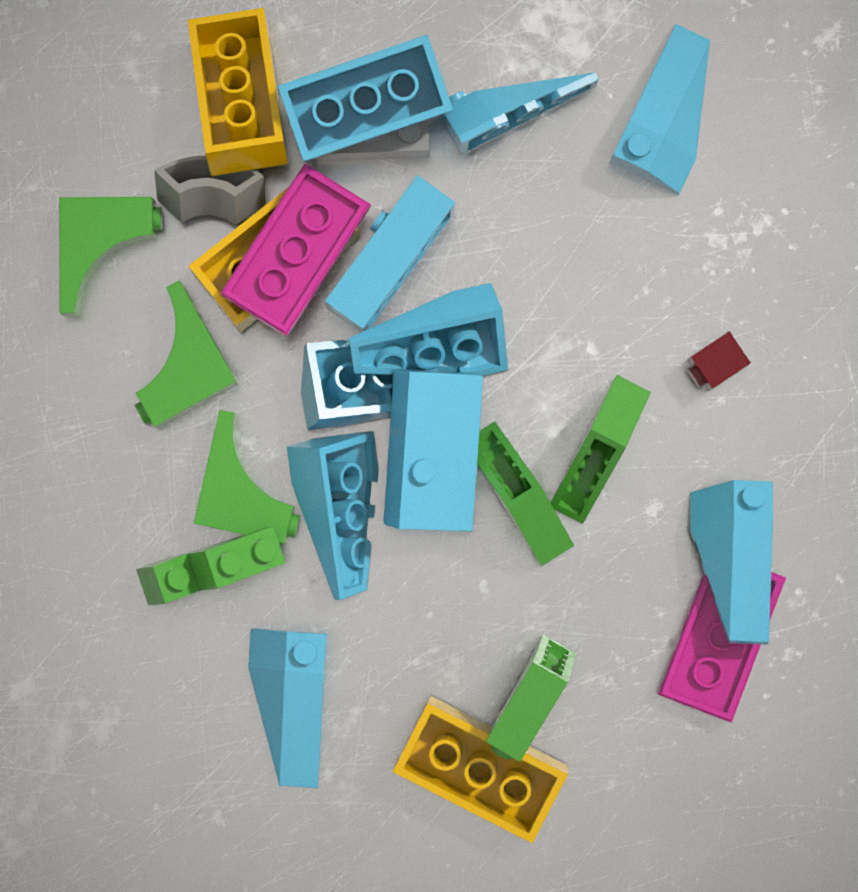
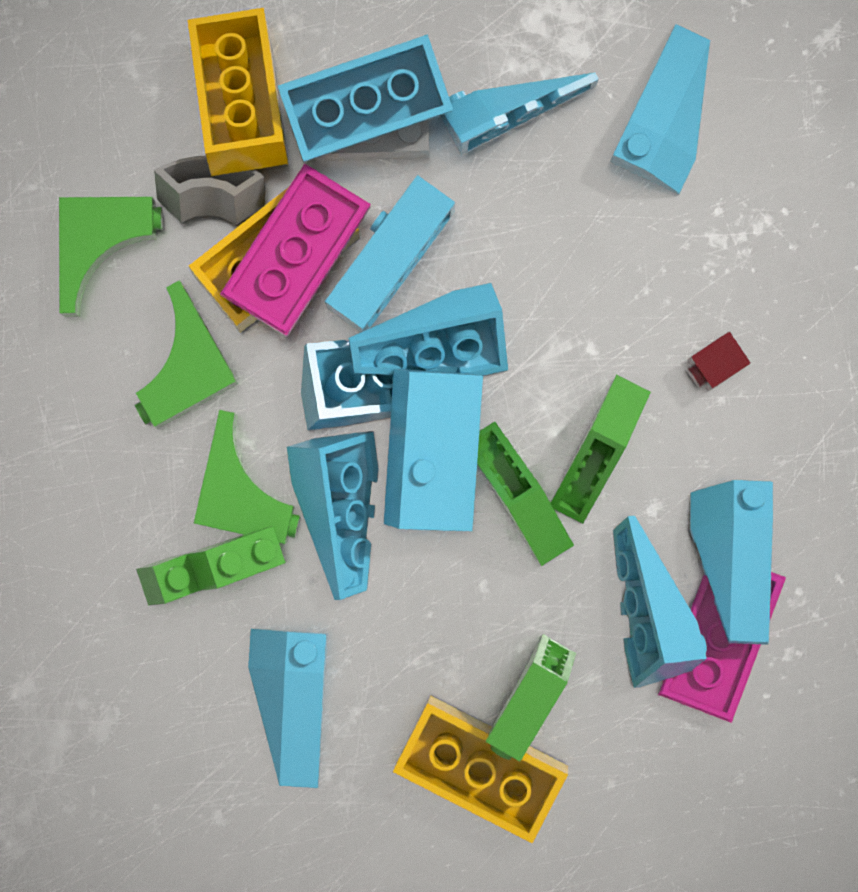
none -> medium azure wedge [613,516,707,688]

